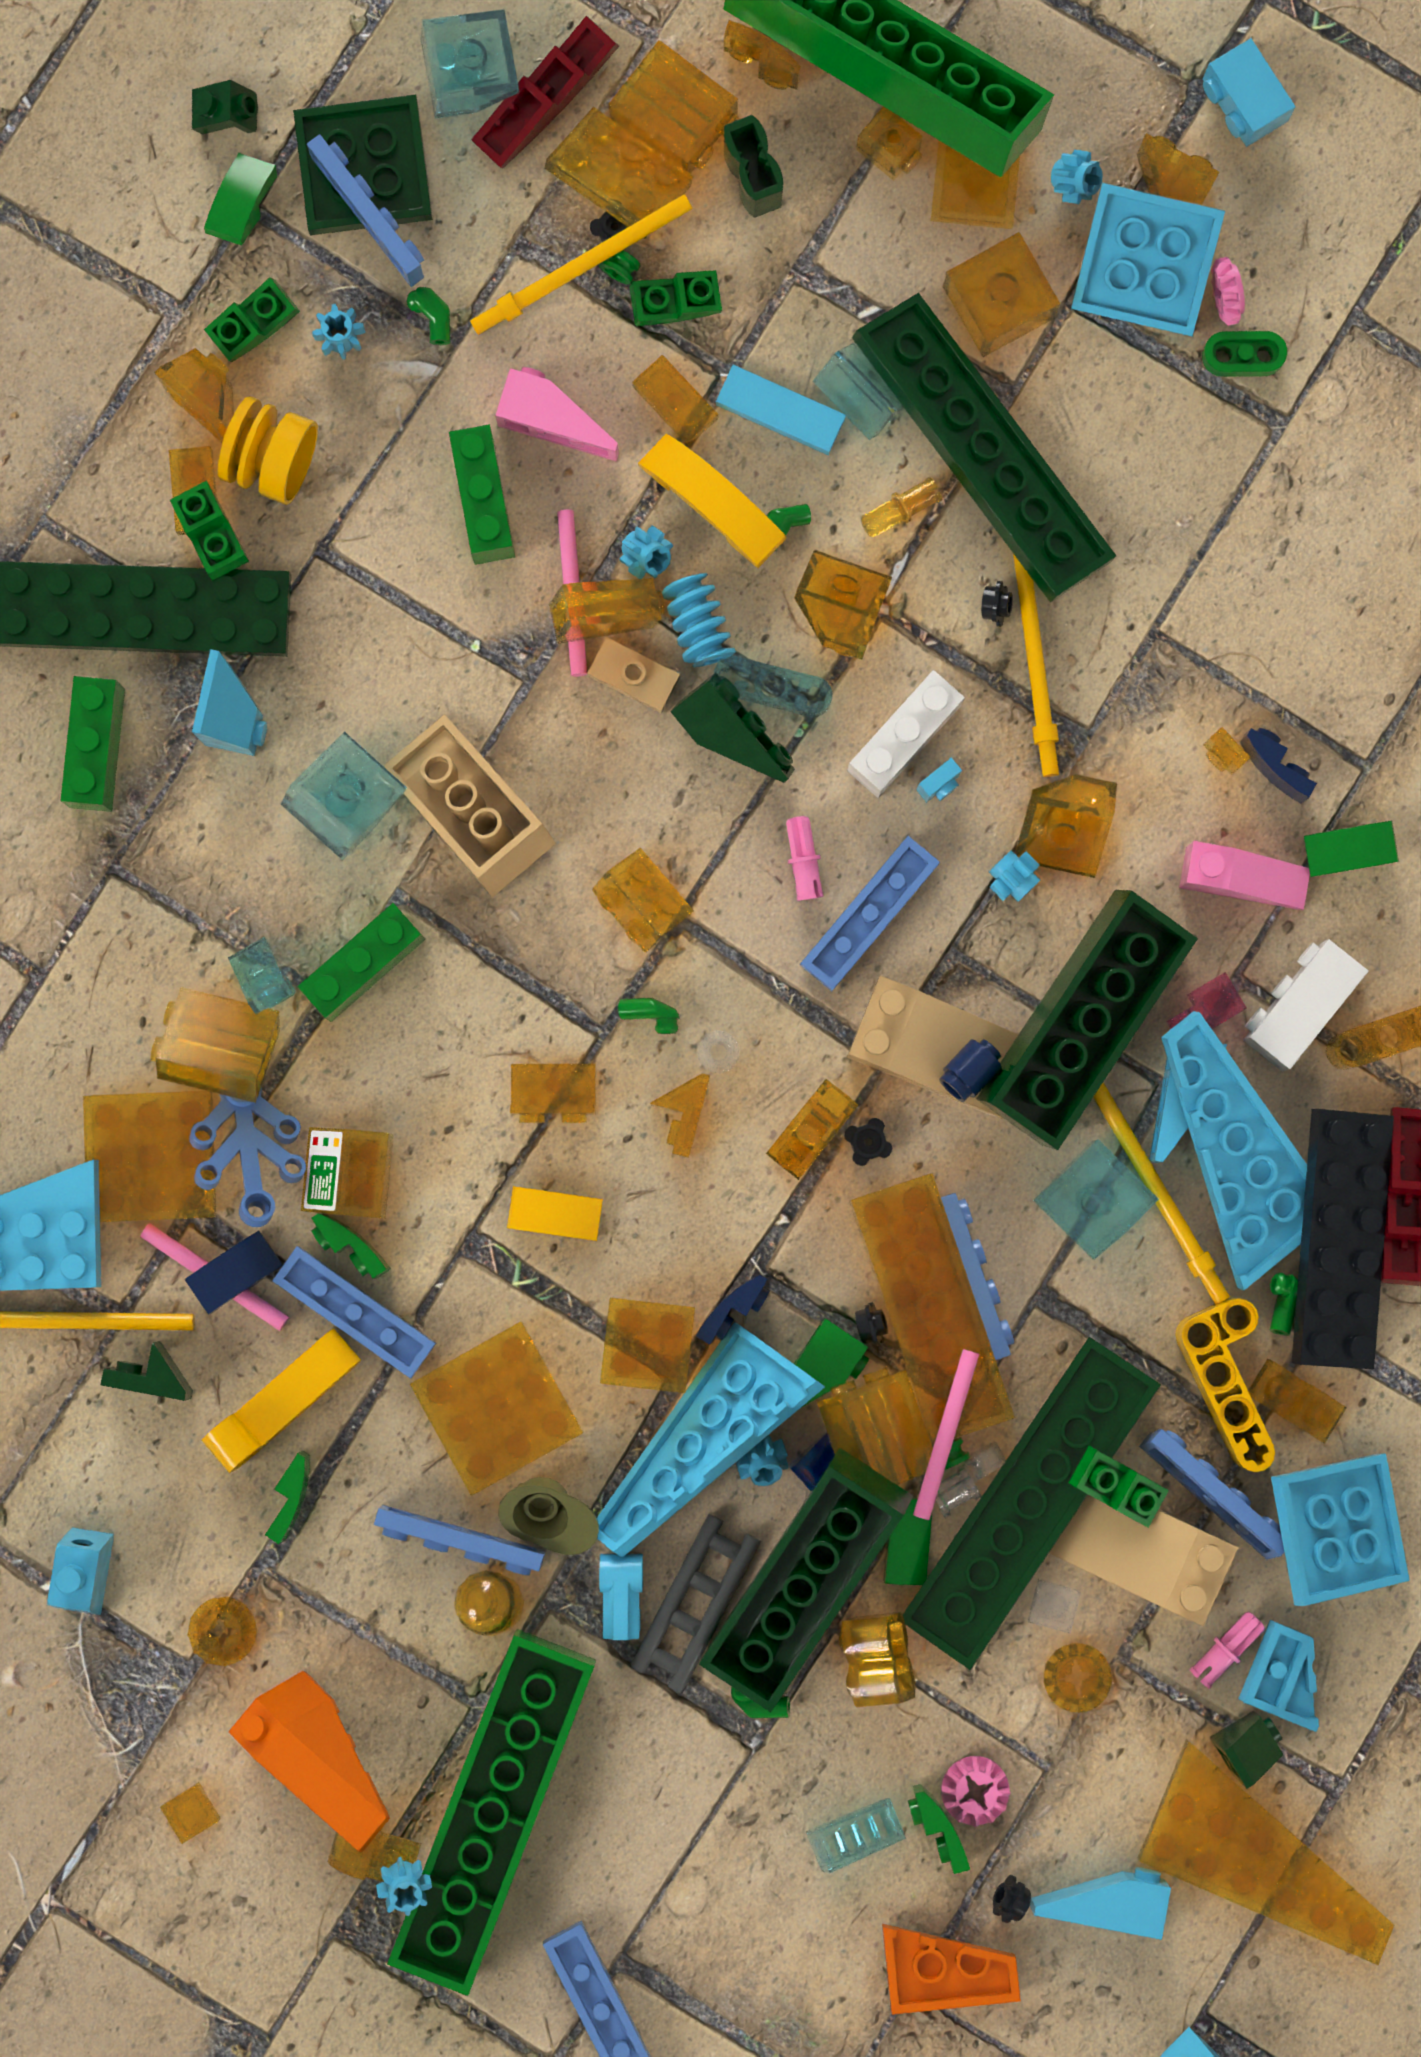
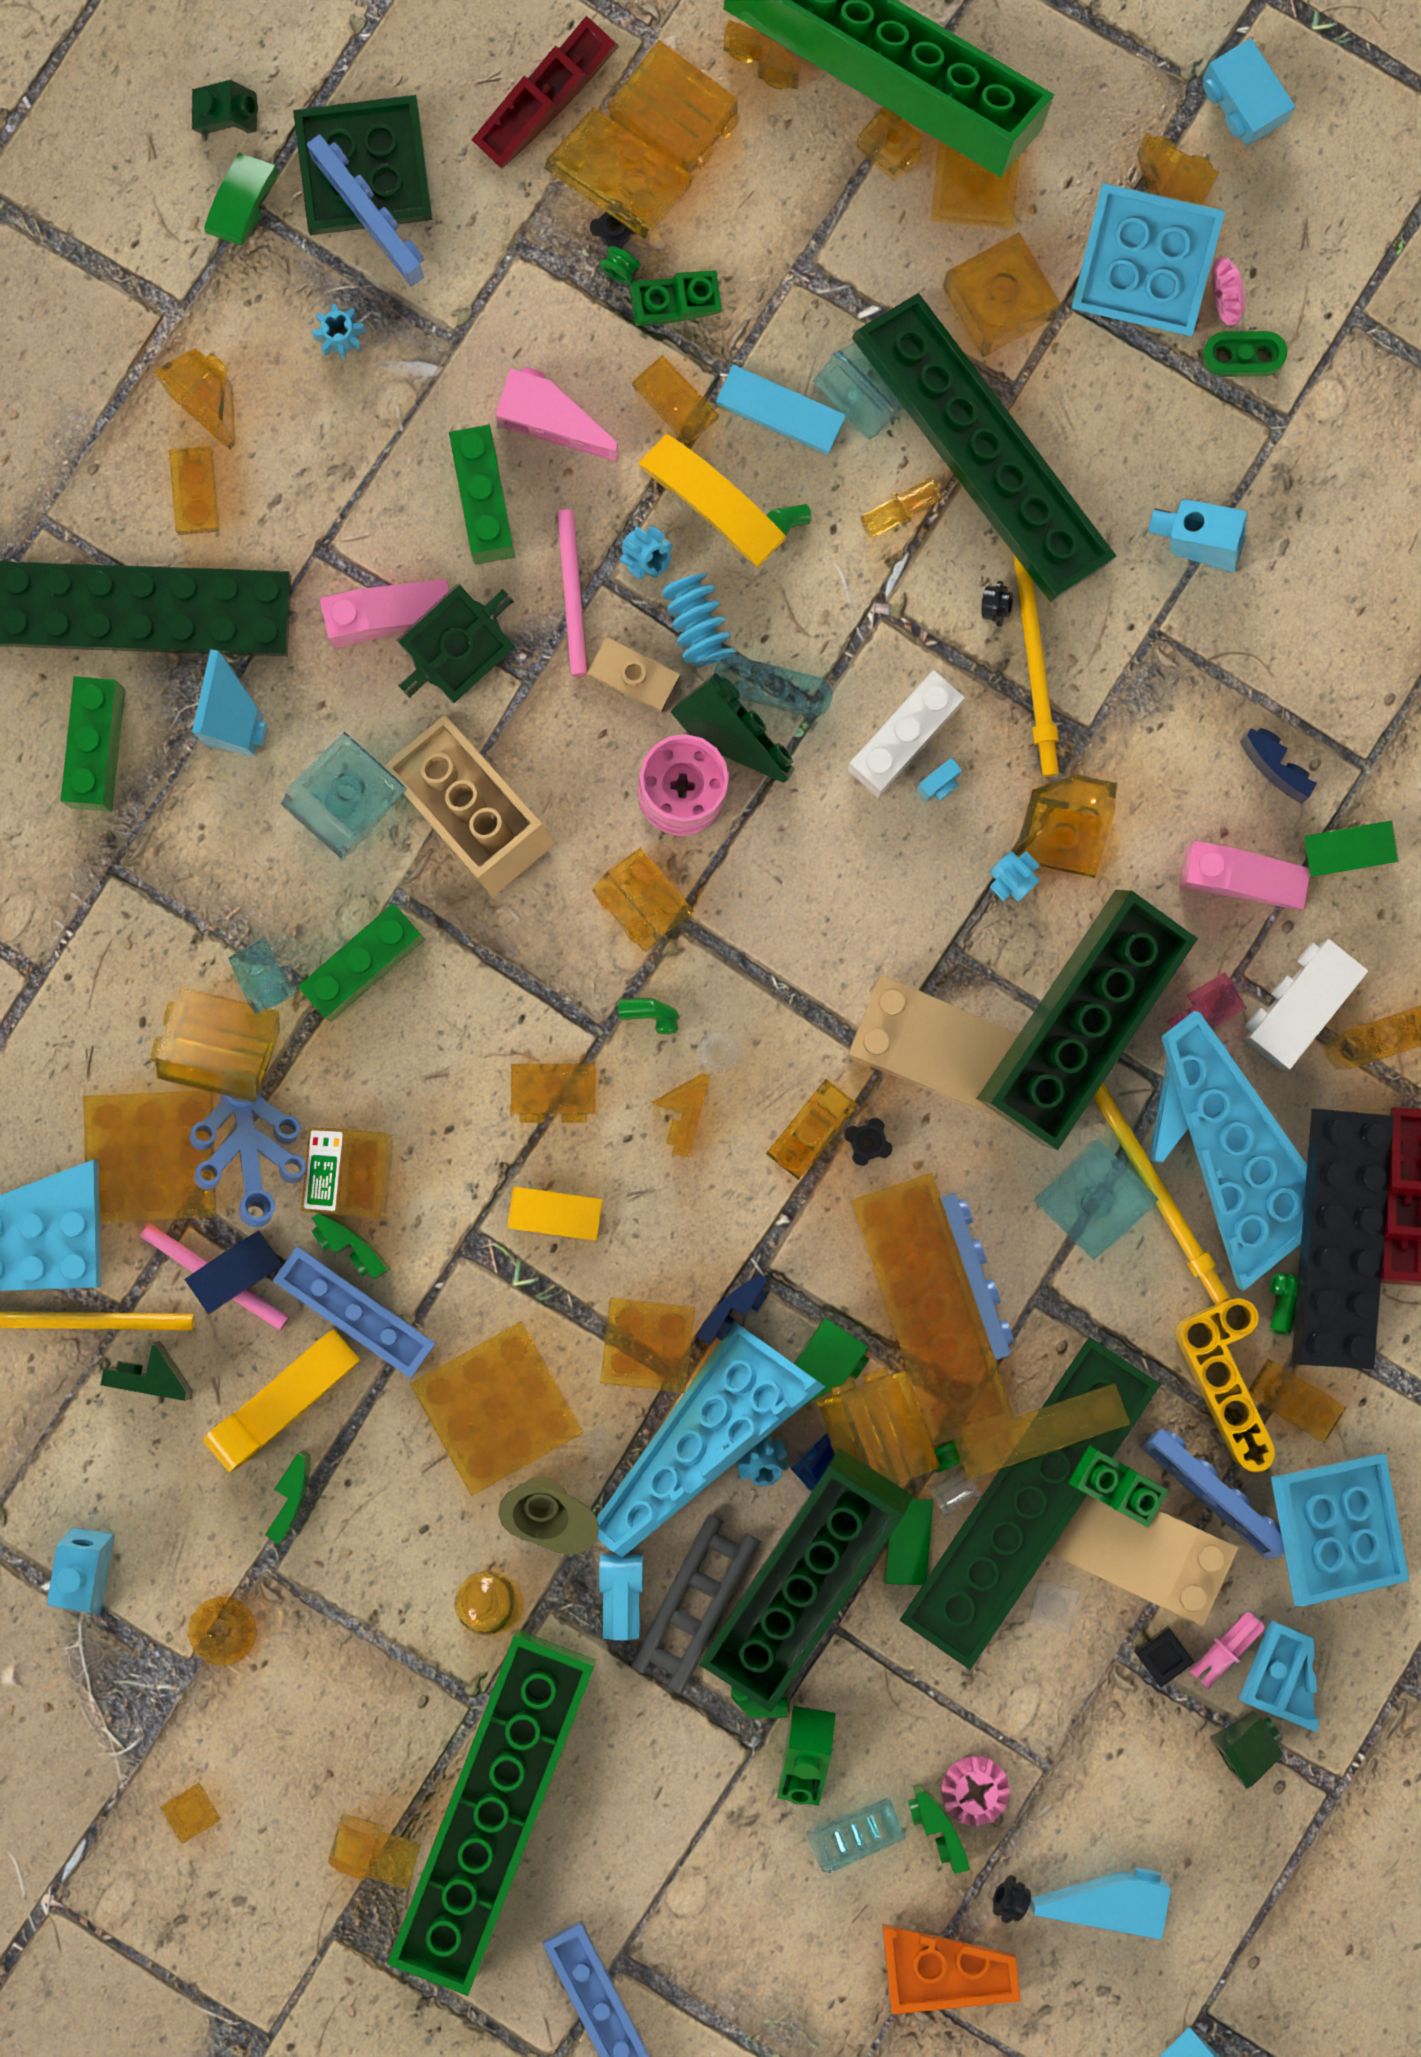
green slope [170,480,249,581] -> none
green slope [204,277,300,362] -> none
yellow wheel [218,396,318,505] -> none
orange wedge [228,1671,390,1852] -> none
medium blue plate [374,1505,546,1576] -> none
medium azure gear [376,1857,432,1916] -> none
green arm [407,287,450,345] -> none
clear light blue slope [420,9,519,118] -> none
yellow bar [470,194,693,335] -> none
clear yellow slope [549,578,665,644] -> none
dark green brick [724,115,783,218] -> none
bright pink axle [786,816,824,901] -> none
clear yellow slope [794,550,892,660] -> none
medium blue plate [800,836,940,992] -> none
clear yellow brick [839,1612,915,1707] -> none
black plate [855,1302,888,1346] -> none
bright pink bar [913,1349,979,1520] -> none
dark blue brick [939,1039,1002,1102] -> none
clear yellow gear [1043,1643,1112,1713] -> none
medium azure gear [1051,149,1103,204] -> none
clear yellow wing [1137,1739,1394,1965] -> none
clear yellow plate [1203,727,1251,775] -> none
none -> bright pink slope [319,579,449,649]
none -> dark green plate [396,584,515,703]
none -> bright pink wheel [637,734,729,836]
none -> green slope [777,1706,836,1806]
none -> clear yellow plate [953,1383,1130,1481]
none -> black tile [1134,1626,1195,1688]
none -> medium azure torso [1148,499,1248,573]

